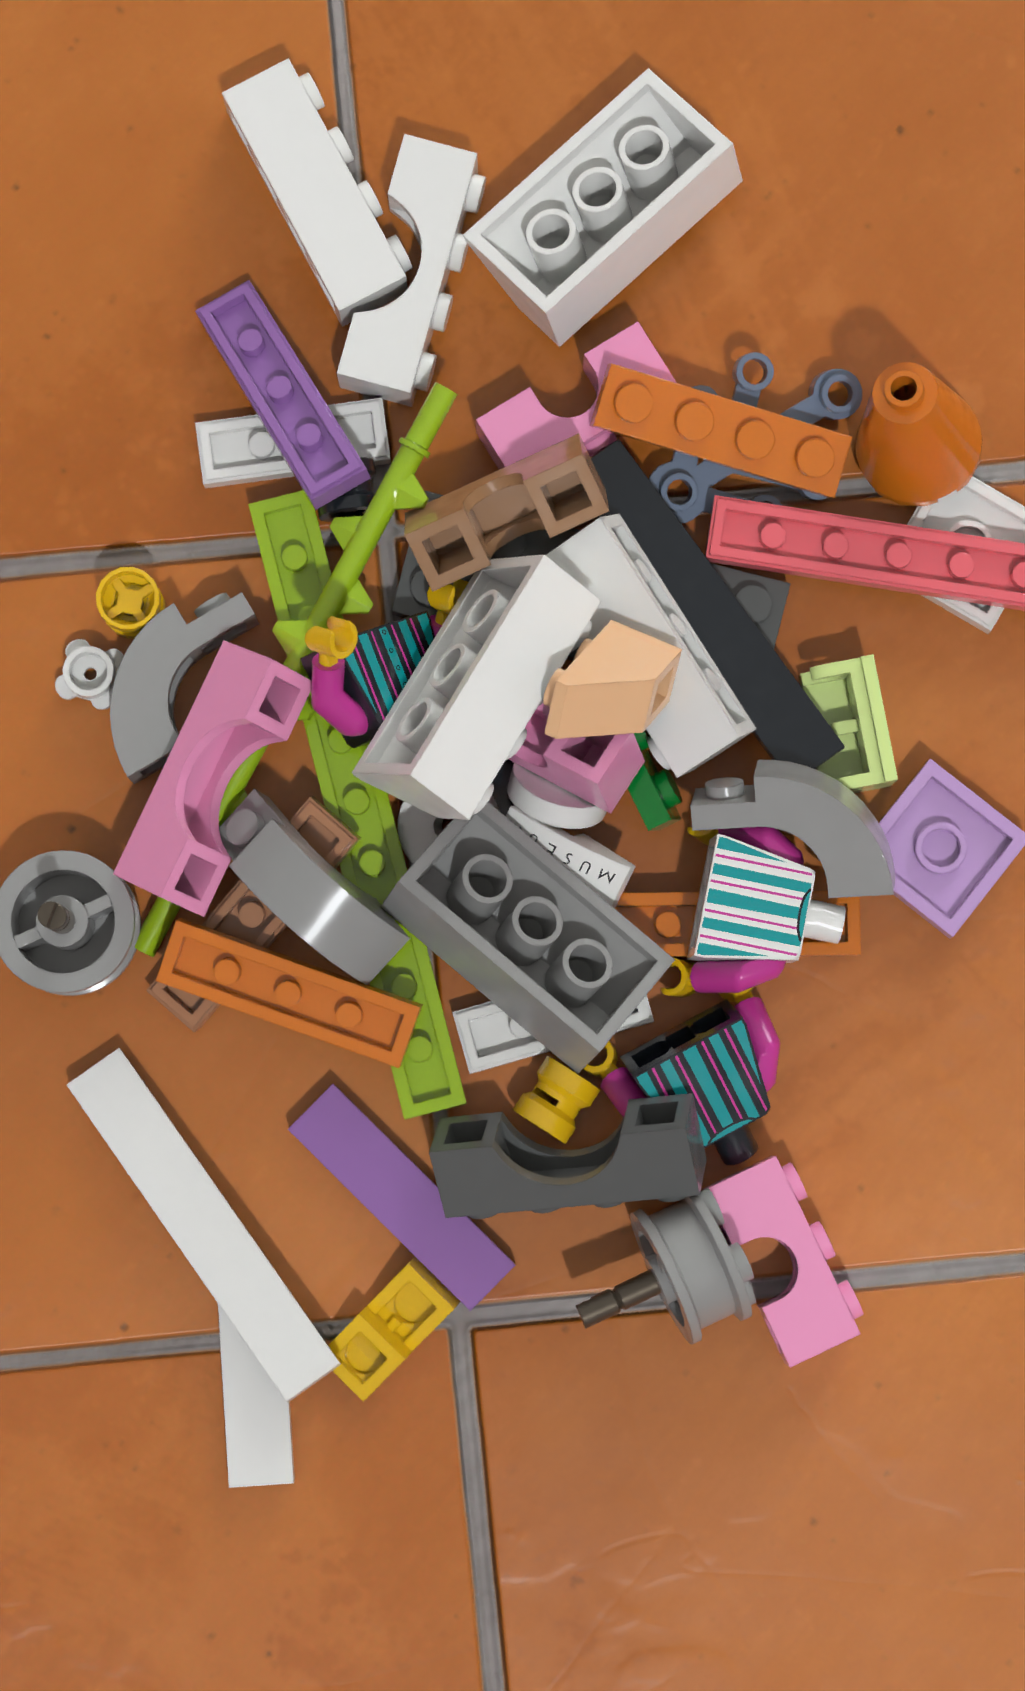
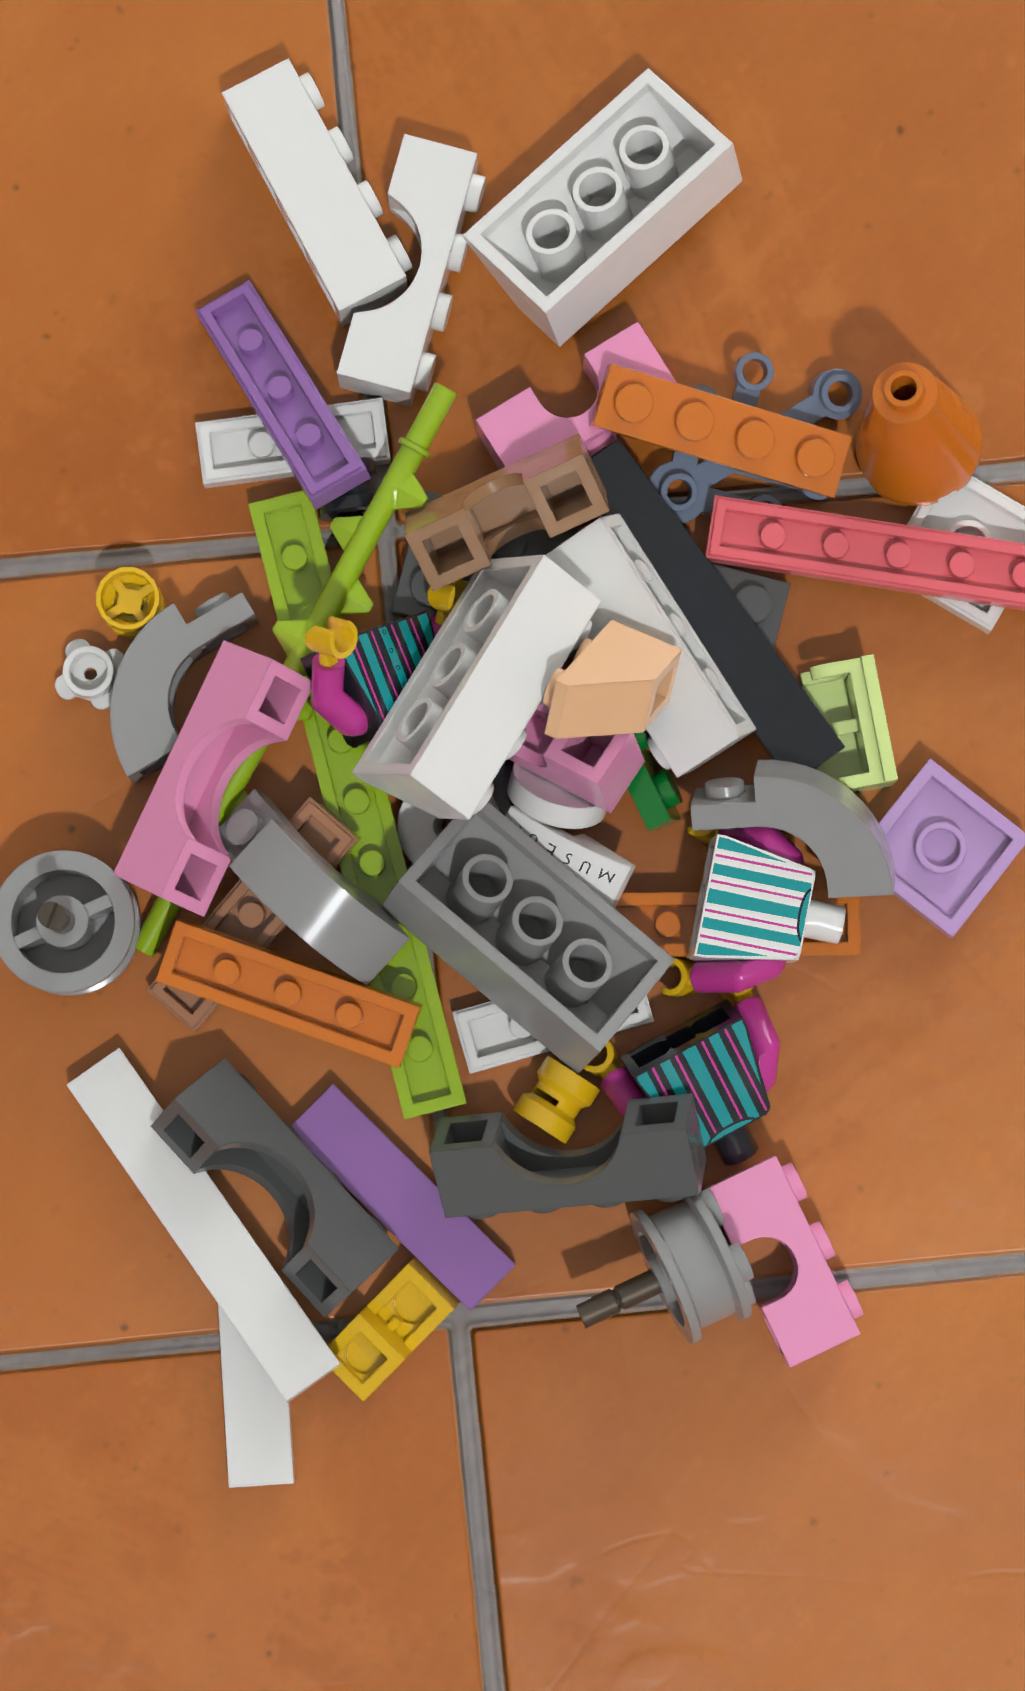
none -> dark grey arch [150,1058,399,1318]

